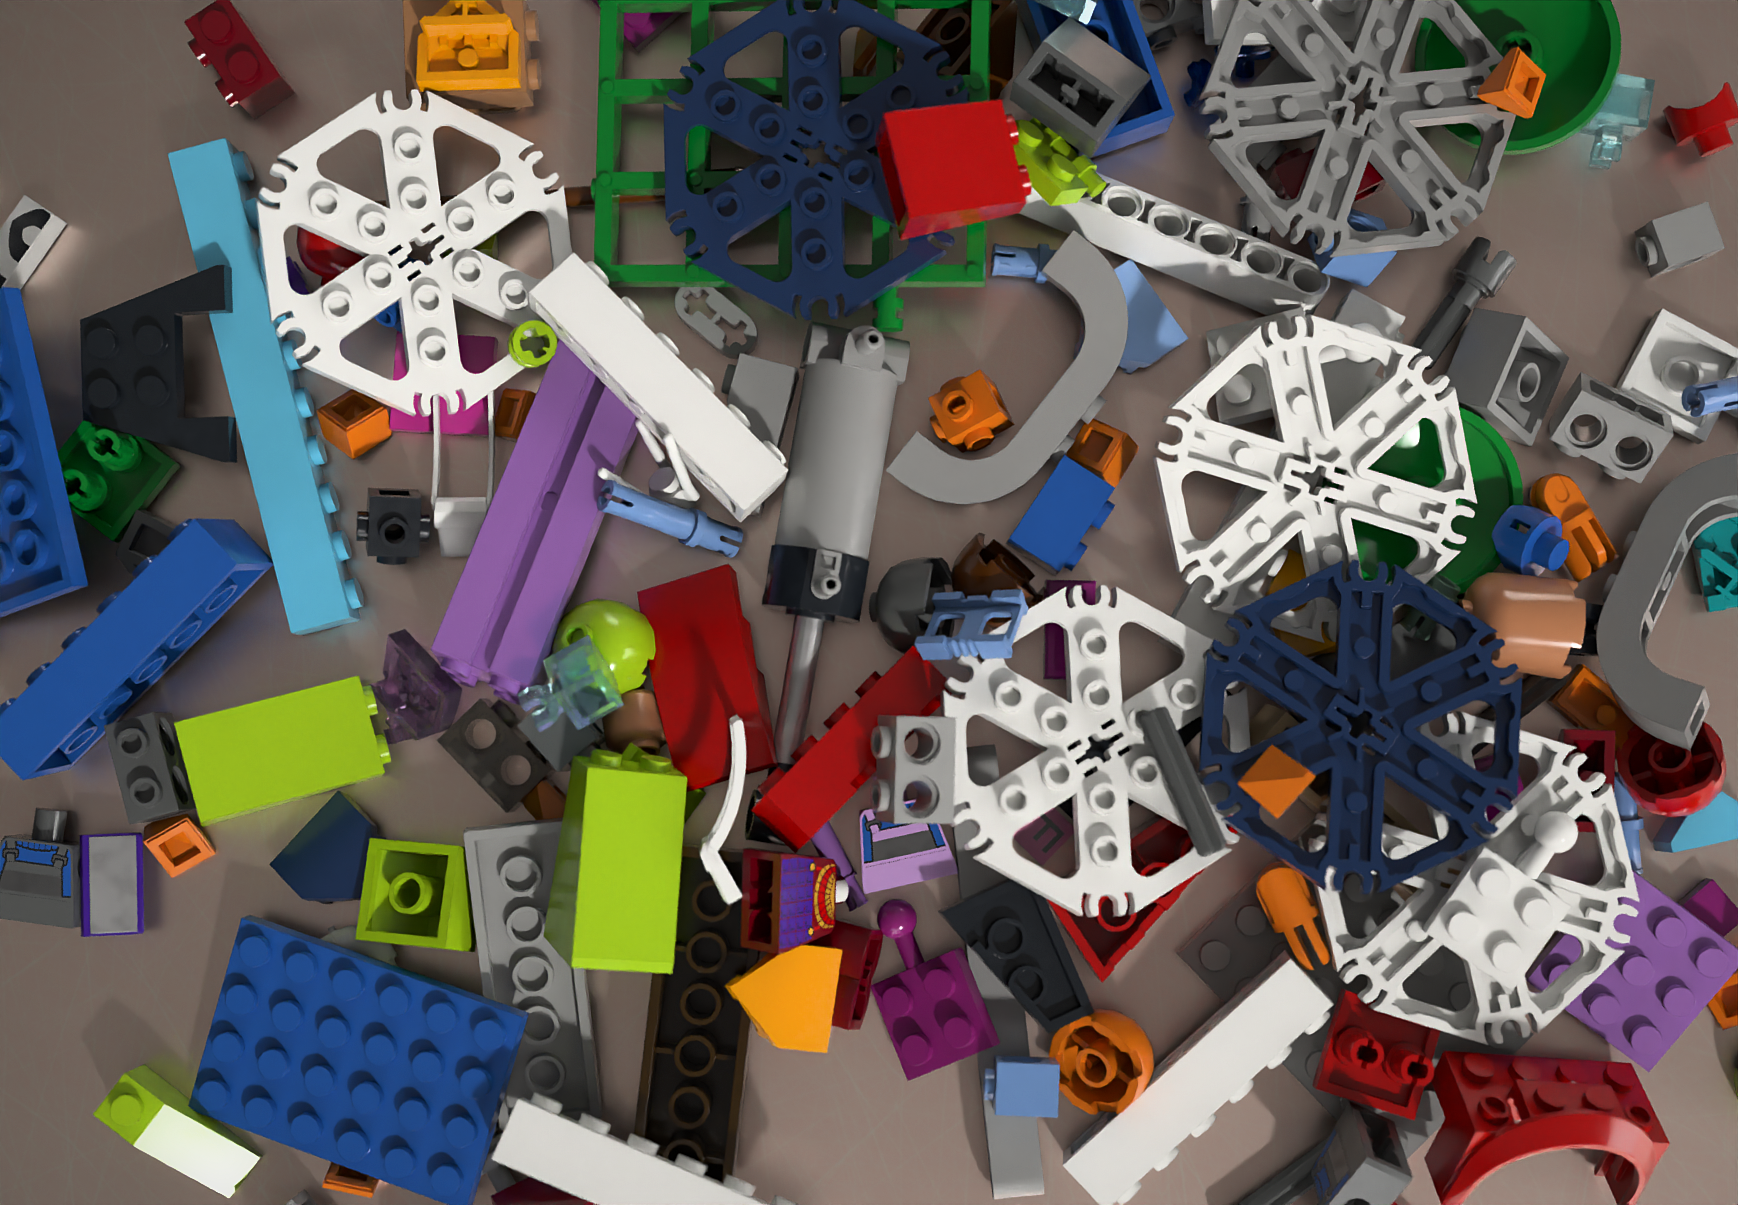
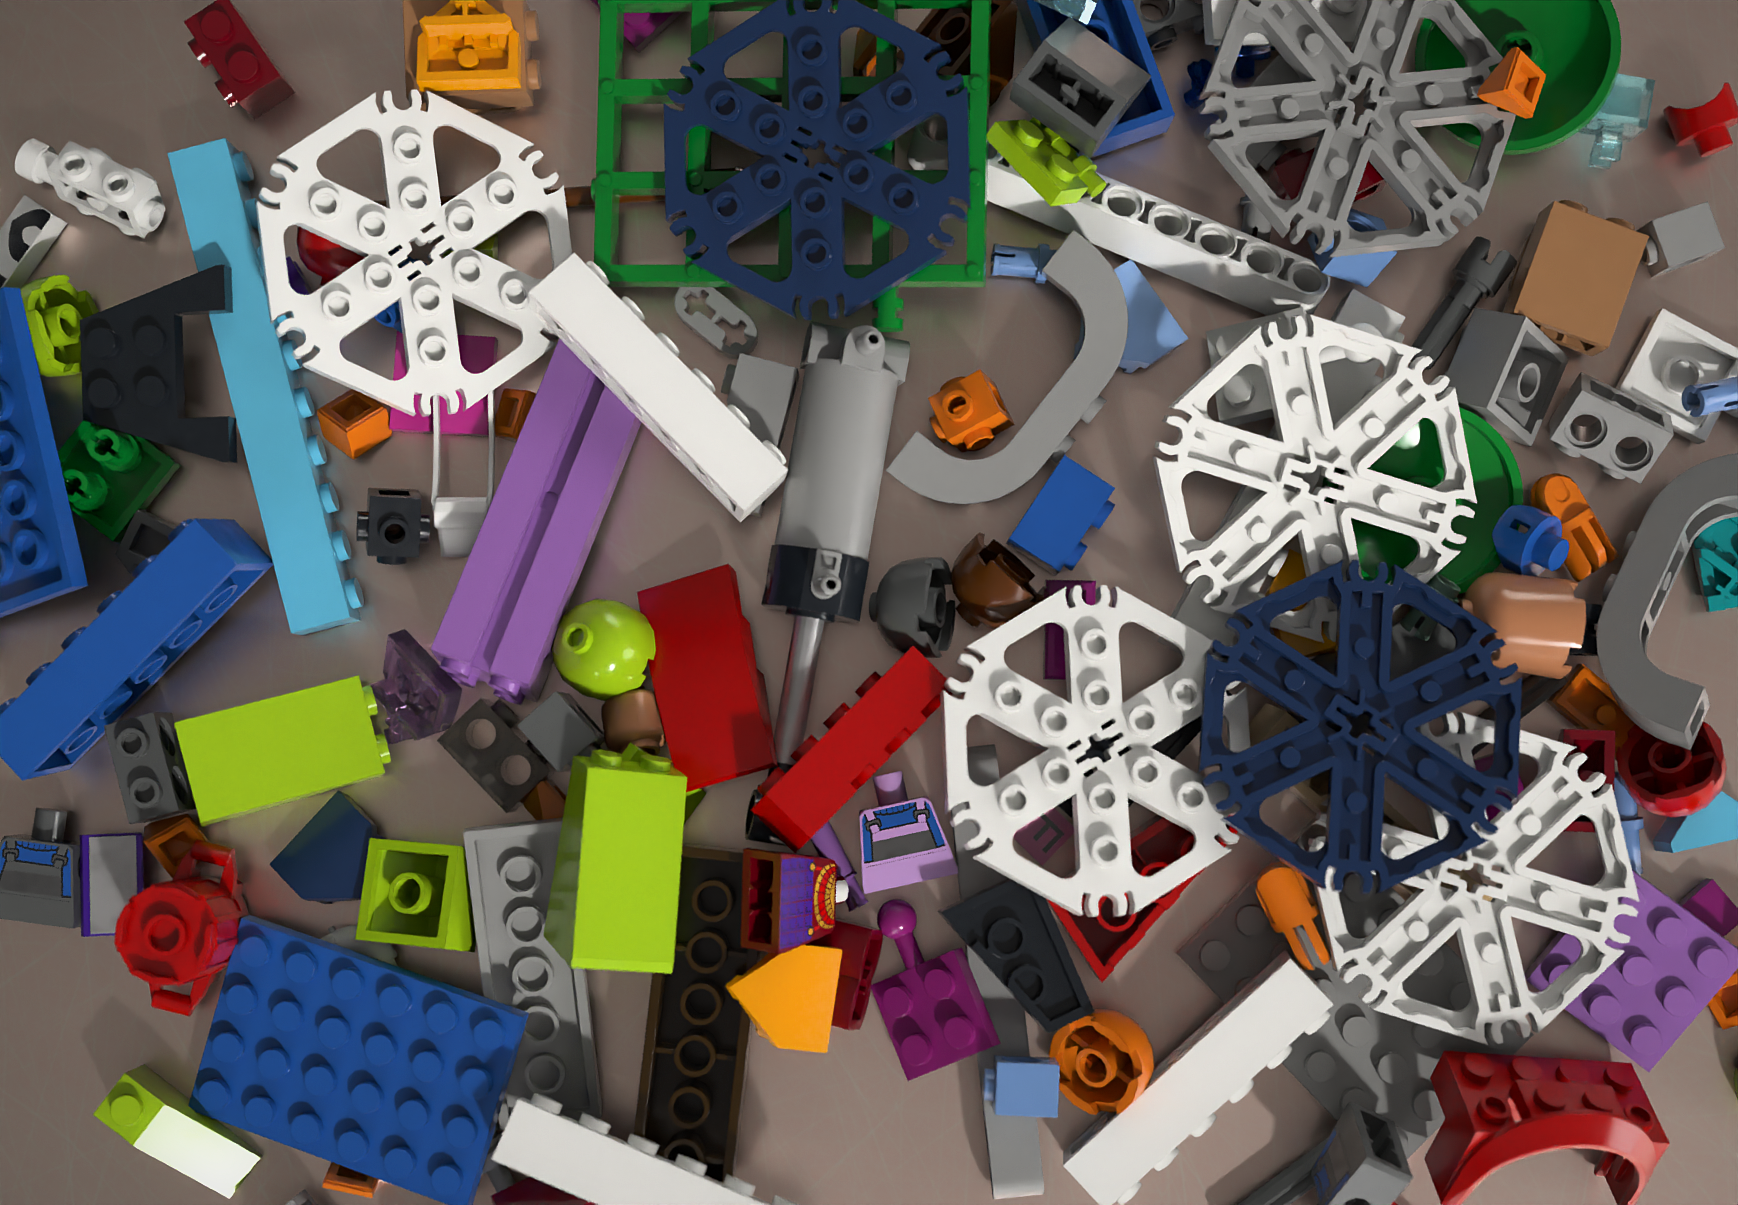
lime bush [507,320,557,368] -> none
clear light blue brick [518,635,624,732] -> none
medium blue pin [597,480,743,558] -> none
white plant [598,419,700,509] -> none
white piece [698,714,746,904] -> none
light grey brick [870,715,956,824] -> none
red slope [875,100,1031,240] -> none
medium blue piece [914,589,1028,660] -> none
orange slope [1065,418,1139,488] -> none
dark grey axle [1140,706,1226,857] -> none
orange slope [1237,744,1316,819] -> none
red plate [1312,988,1441,1121] -> none
white plate [1421,811,1578,991] -> none
none -> white brick [15,139,166,238]
none -> lime cylinder [20,275,99,377]
none -> red container [114,839,249,1017]
none -> medium nougat brick [1503,200,1649,357]

